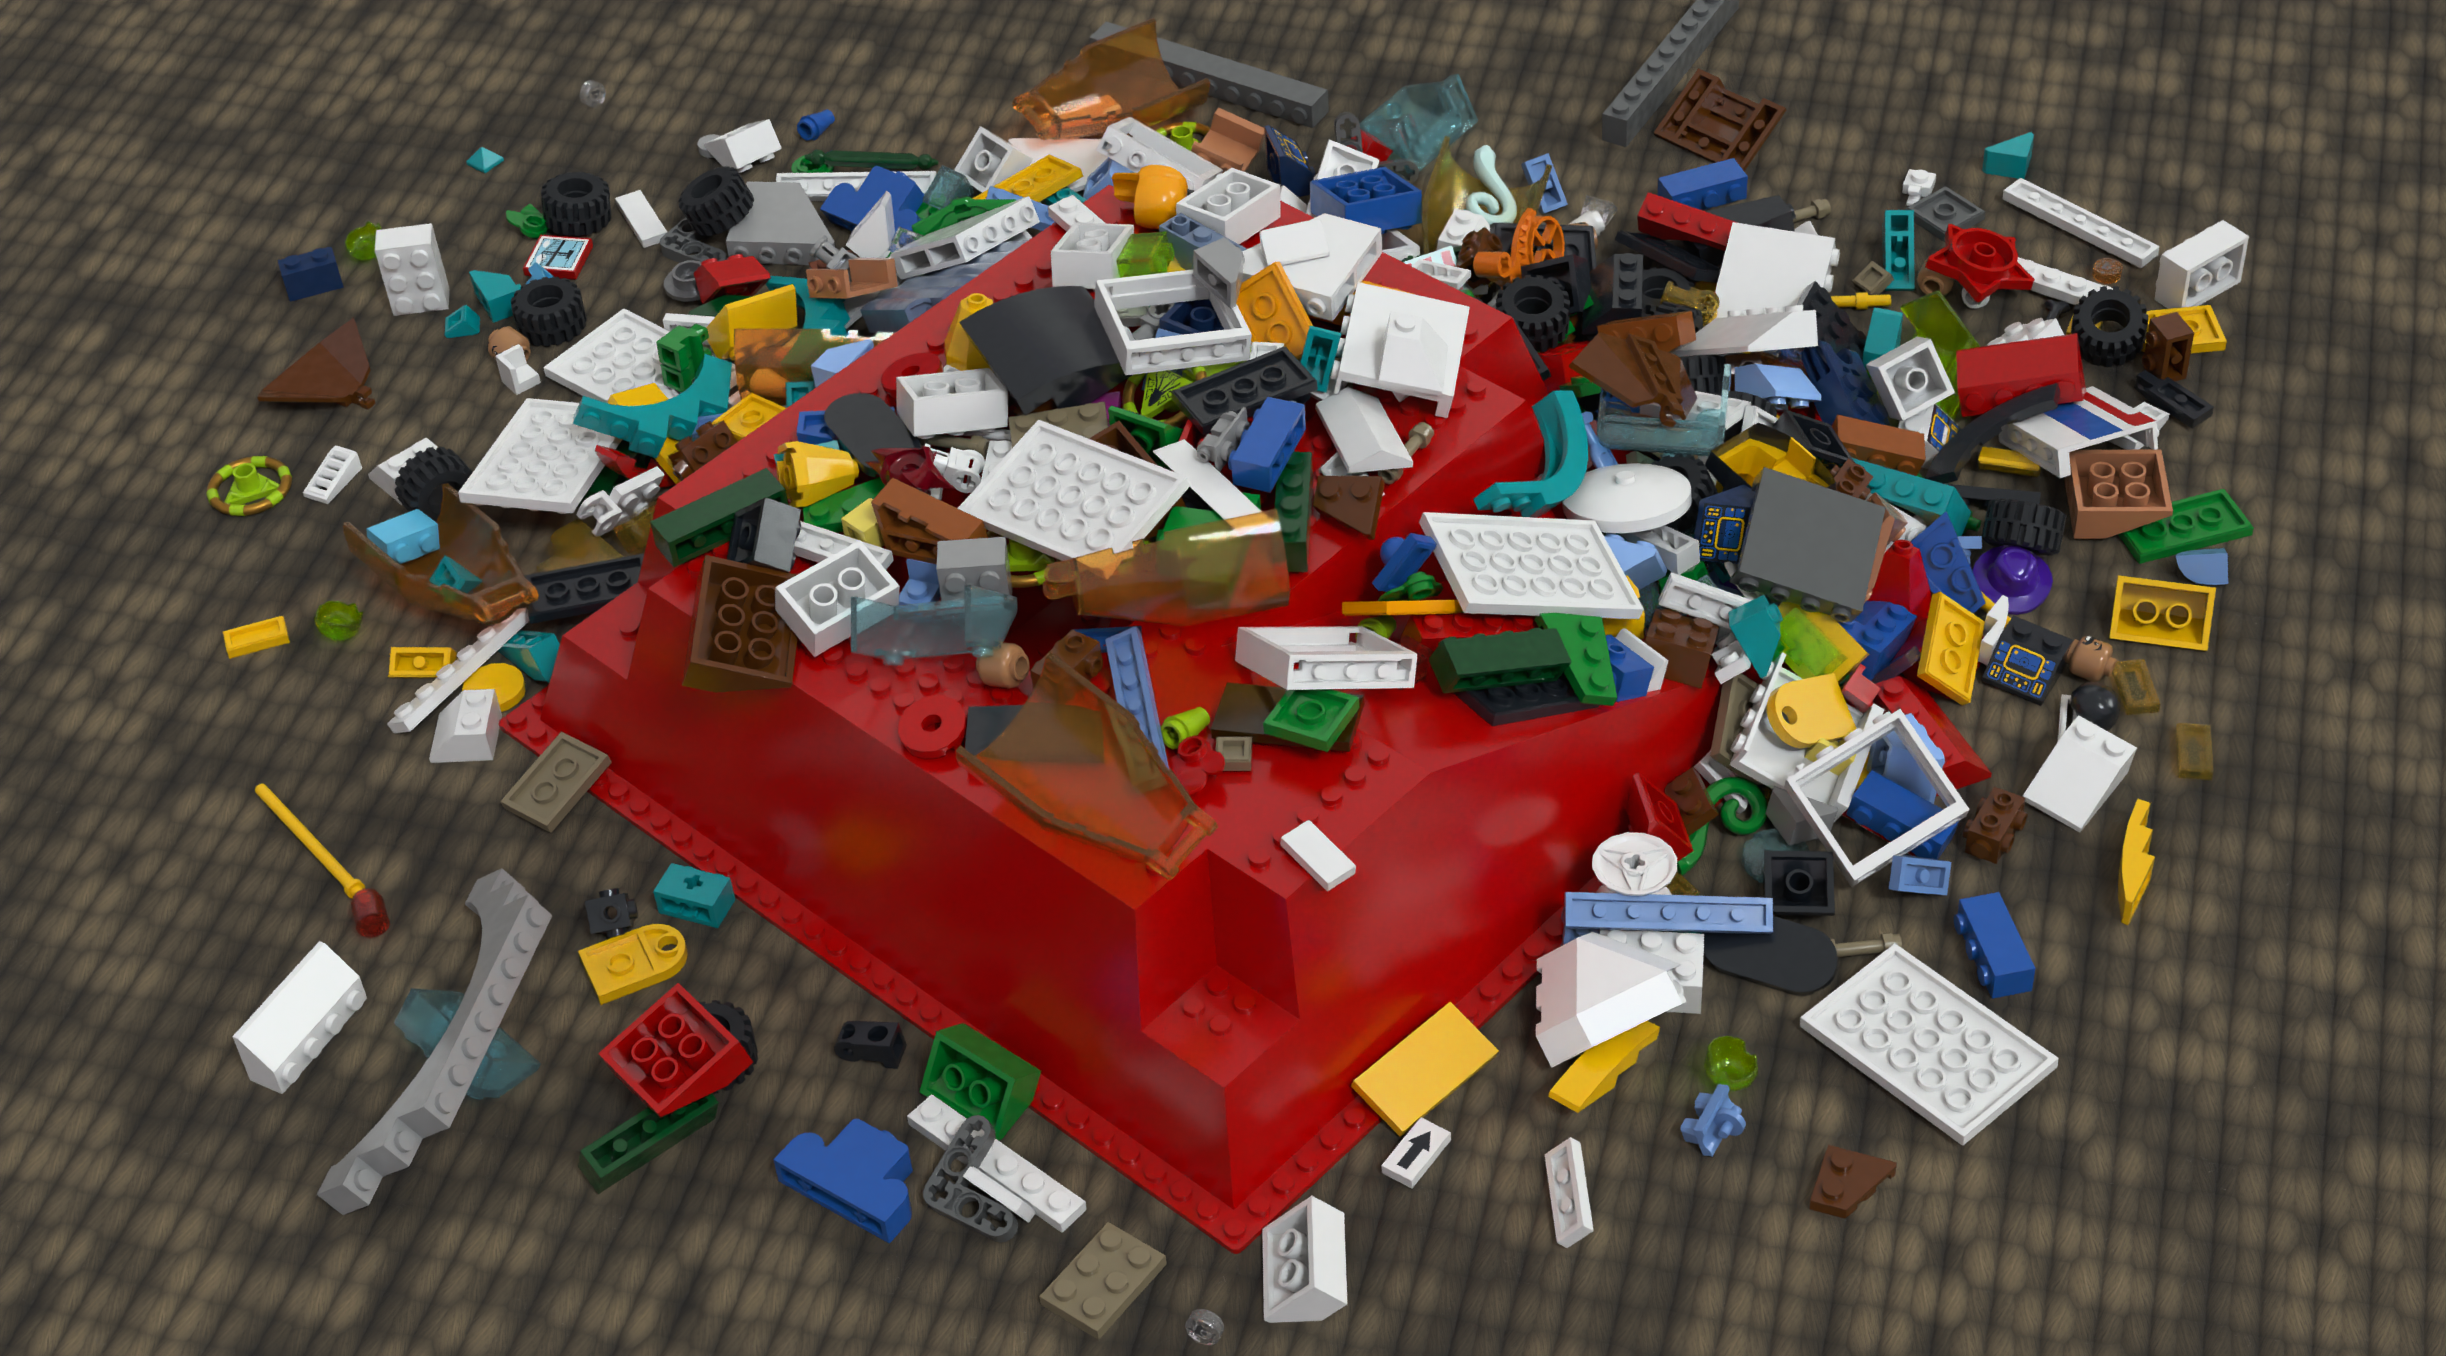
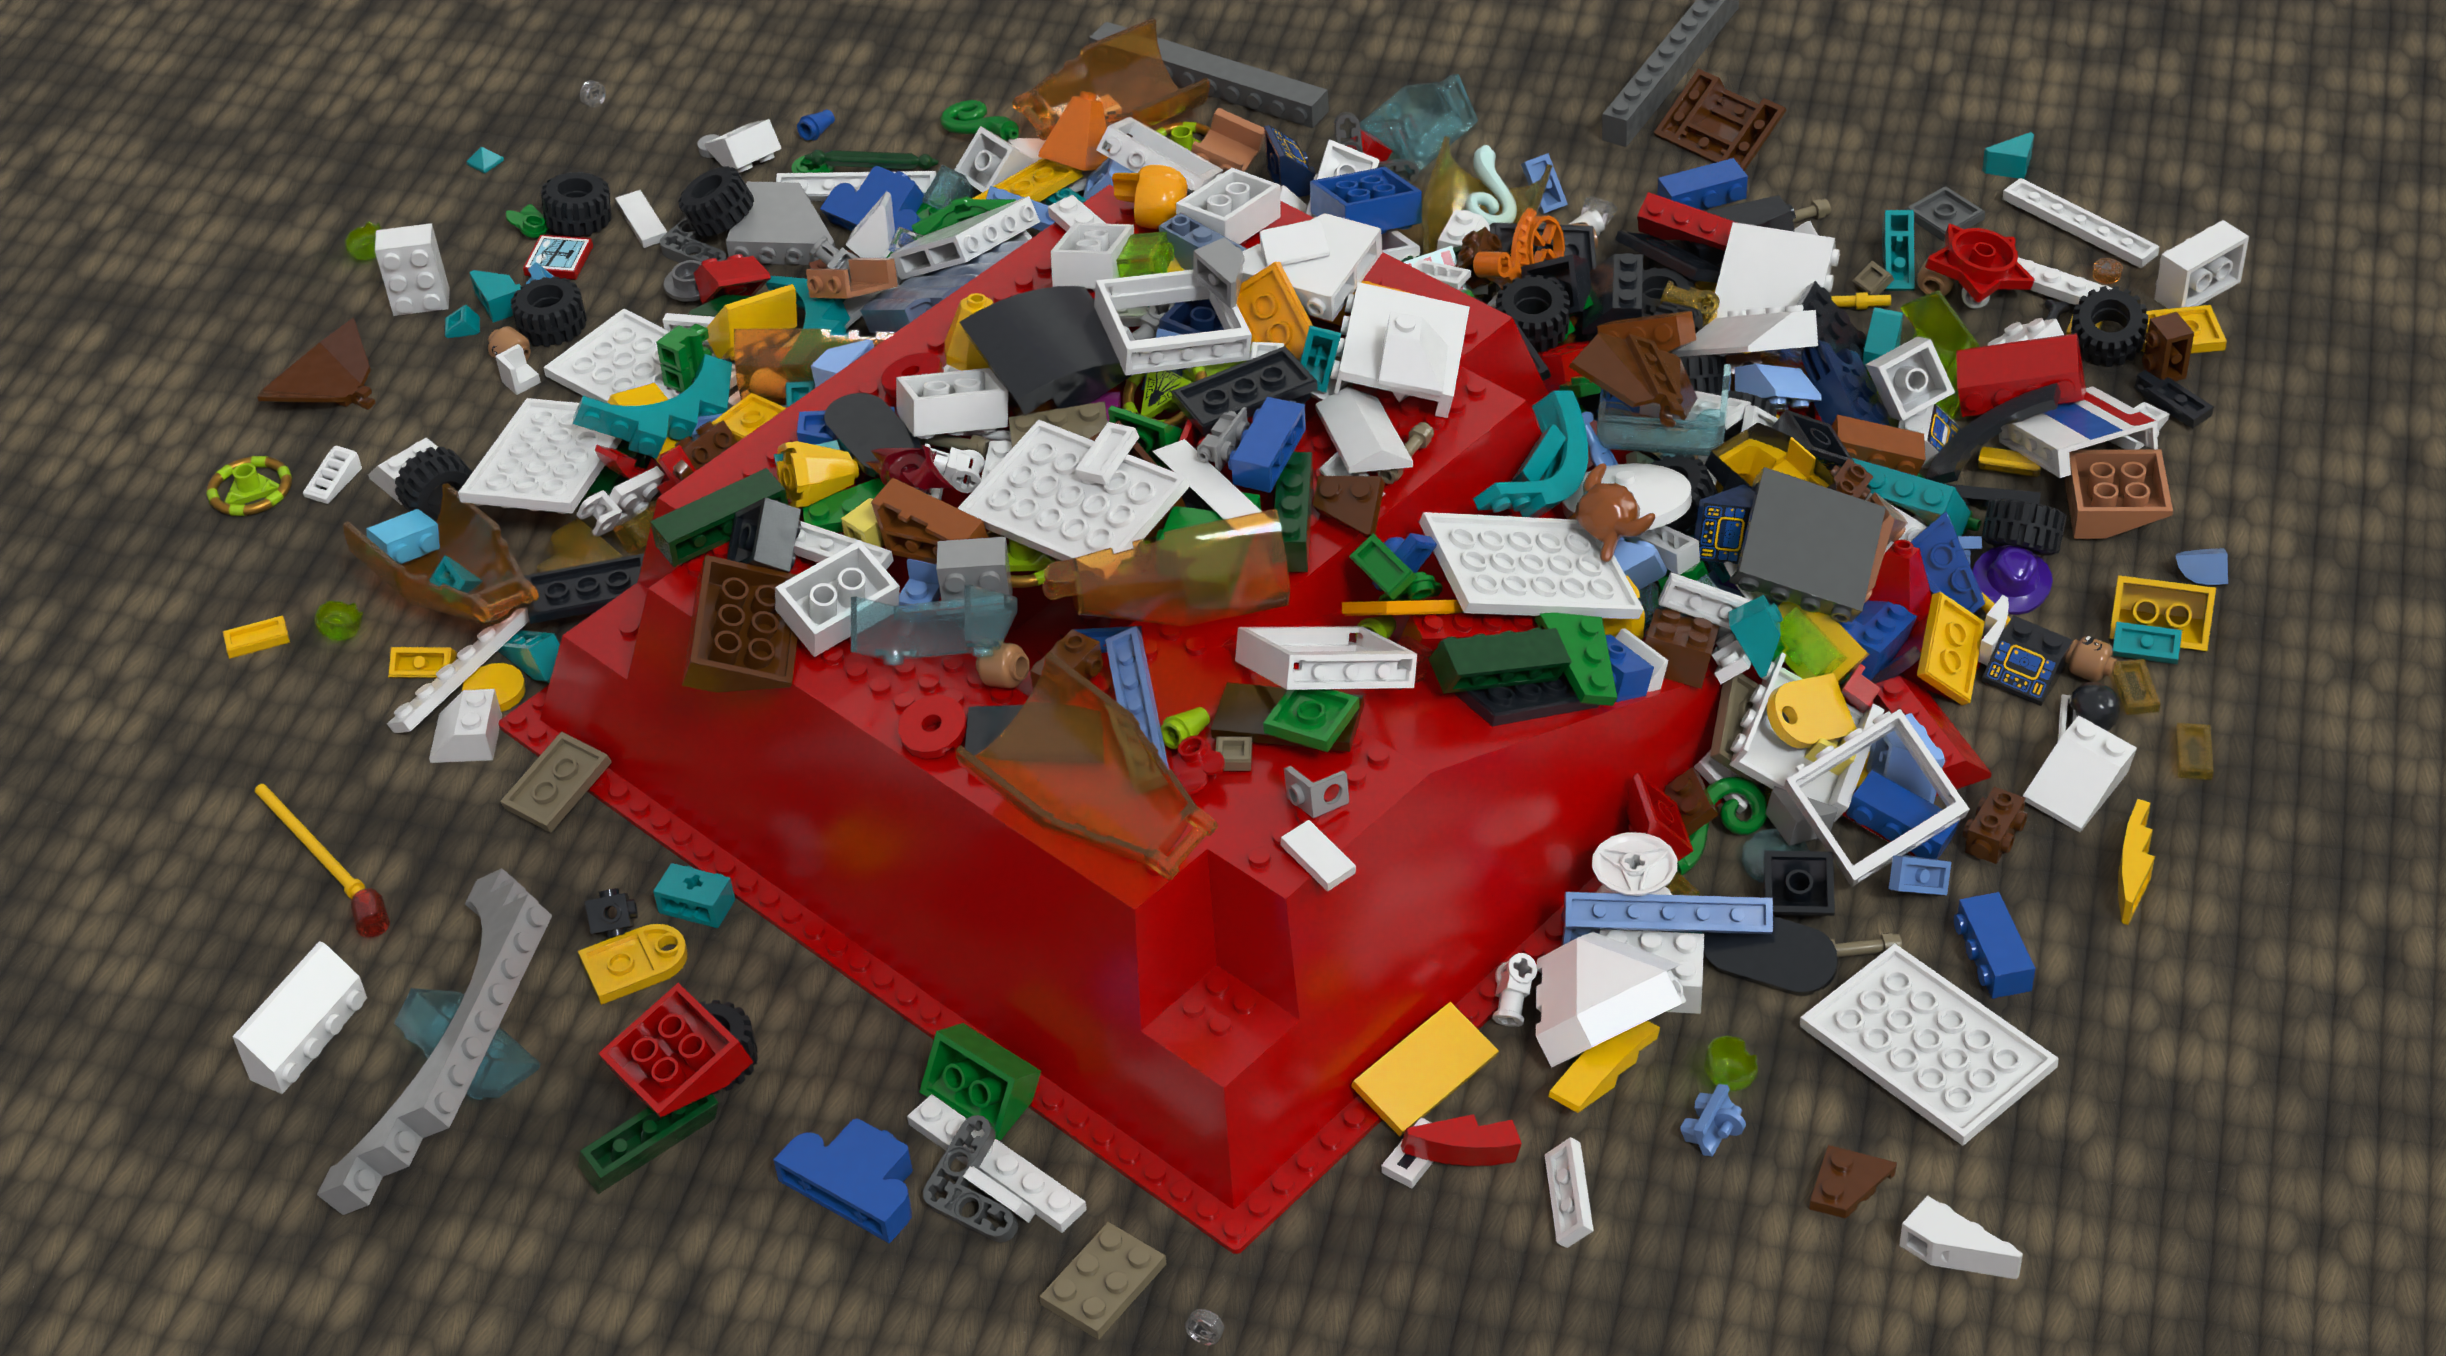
dark blue slope [277,247,344,302] -> none
black leg [834,1021,907,1069] -> none
white slope [1262,1196,1347,1323] -> none
white plate [1902,169,1936,206] -> none
green tile [2118,489,2254,564] -> none
none -> red panel [657,445,696,494]
none -> green plant [940,100,1019,141]
none -> orange slope [1038,91,1110,171]
none -> white tile [1075,422,1139,485]
none -> light grey bracket [1284,766,1349,818]
none -> green tile [1349,533,1417,600]
none -> red slope [1401,1114,1522,1166]
none -> white connector [1492,953,1537,1027]
none -> teal slope [1511,424,1566,482]
none -> dark orange piece [1567,463,1656,562]
none -> white slope [1899,1195,2023,1279]
none -> teal plate [2112,622,2182,664]

